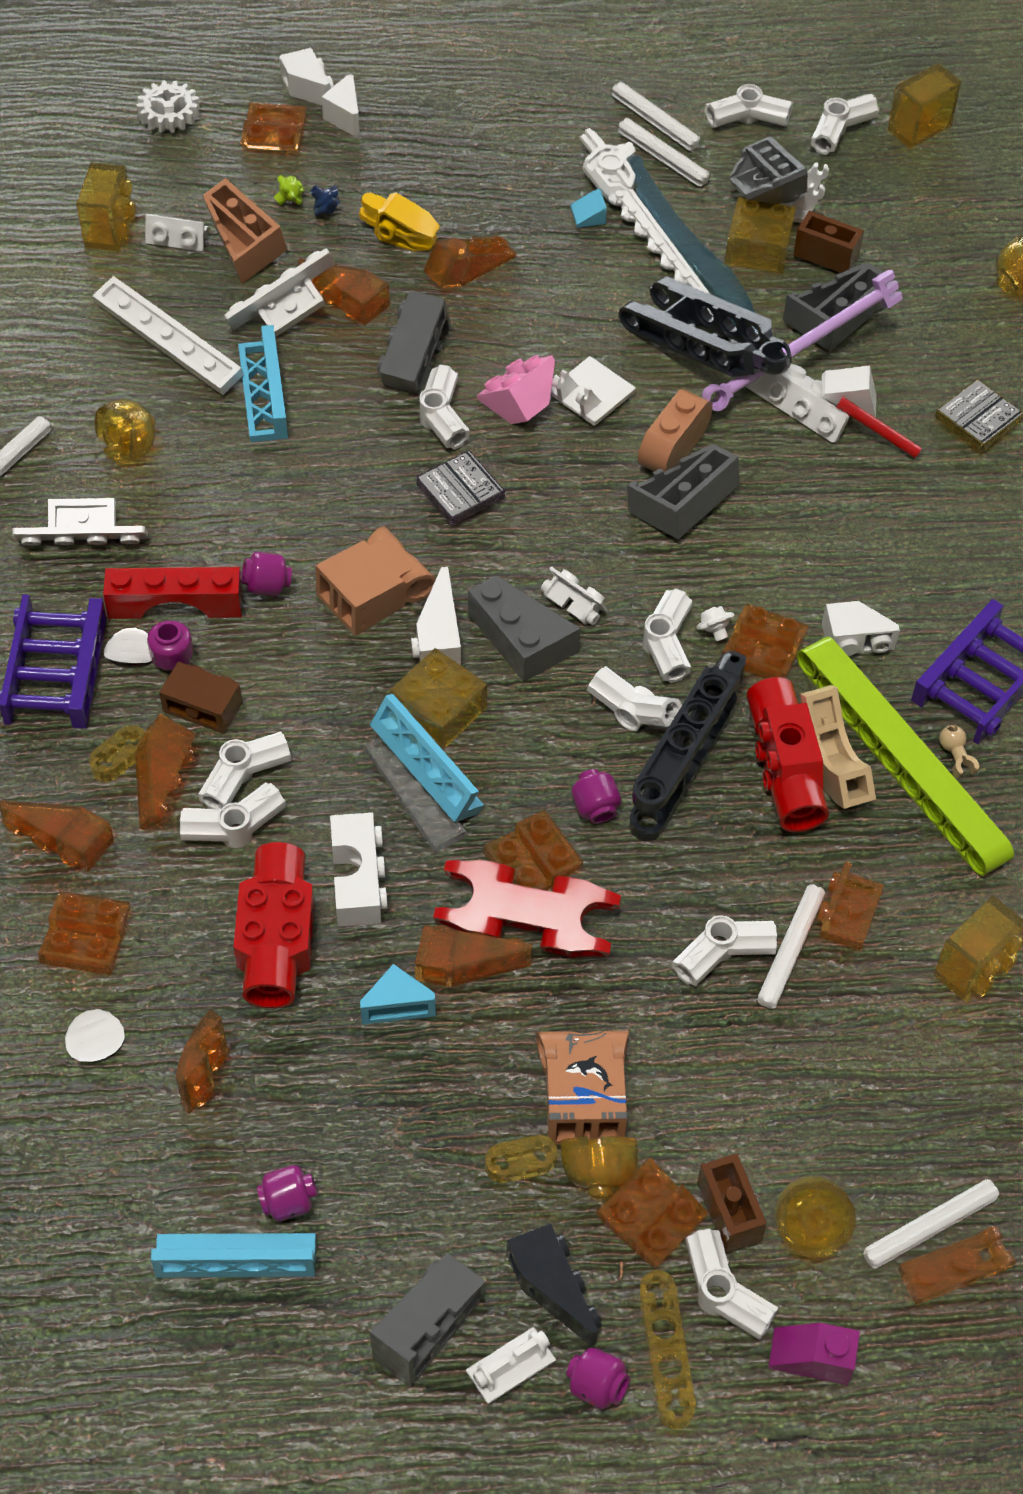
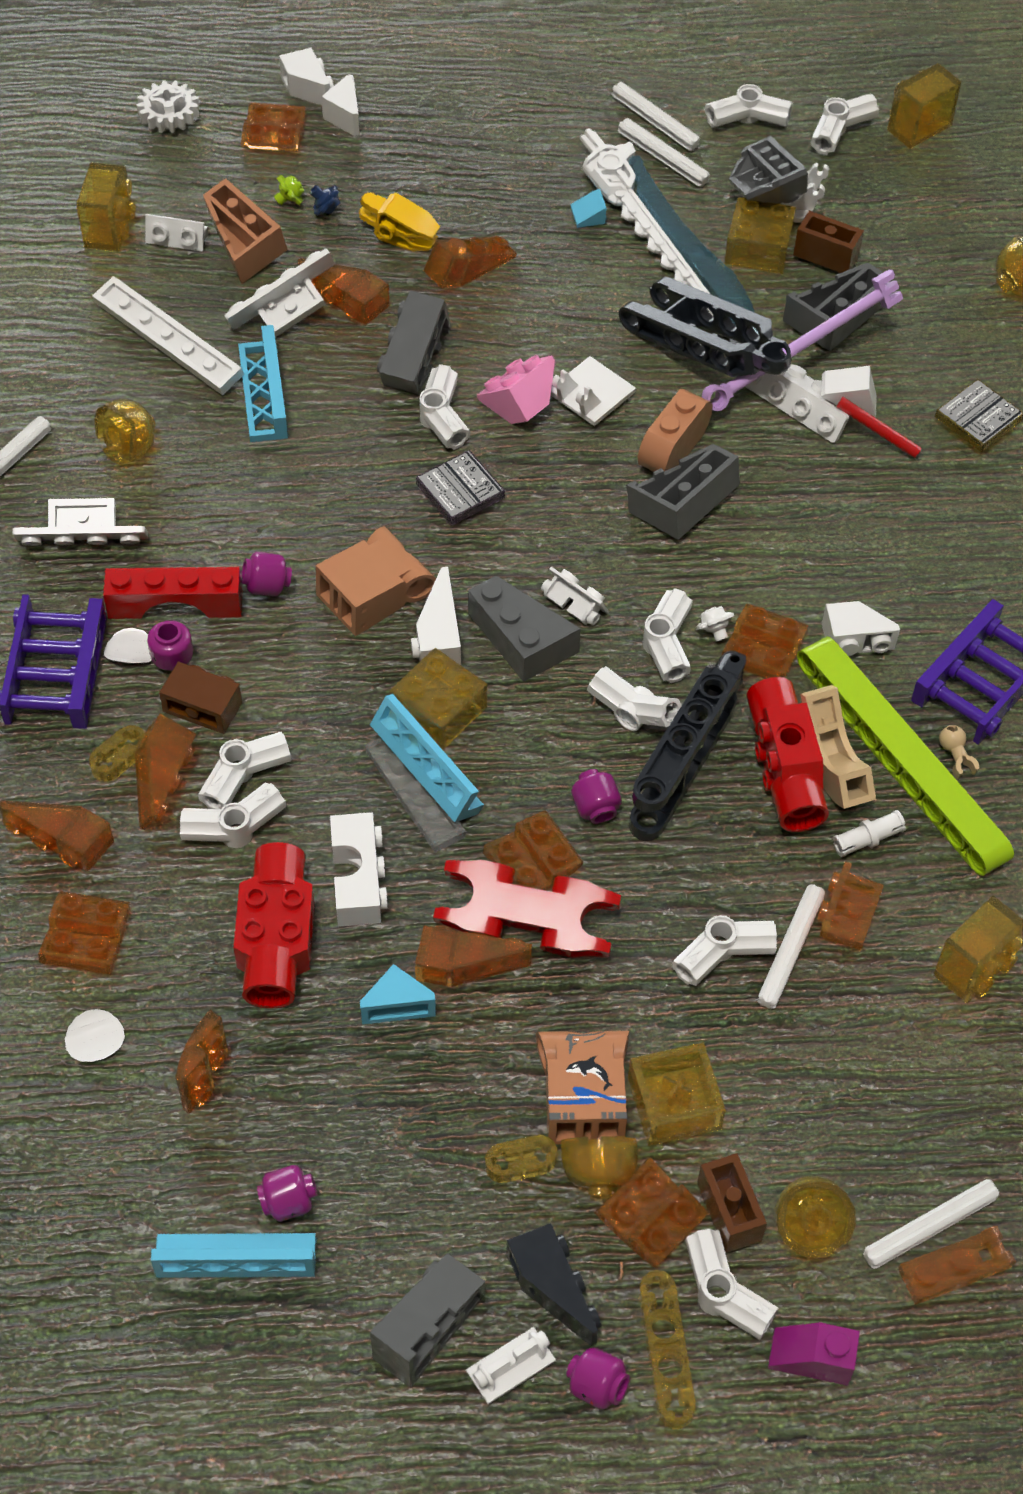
none -> clear yellow brick [628,1042,726,1146]
none -> white pin [832,810,906,857]

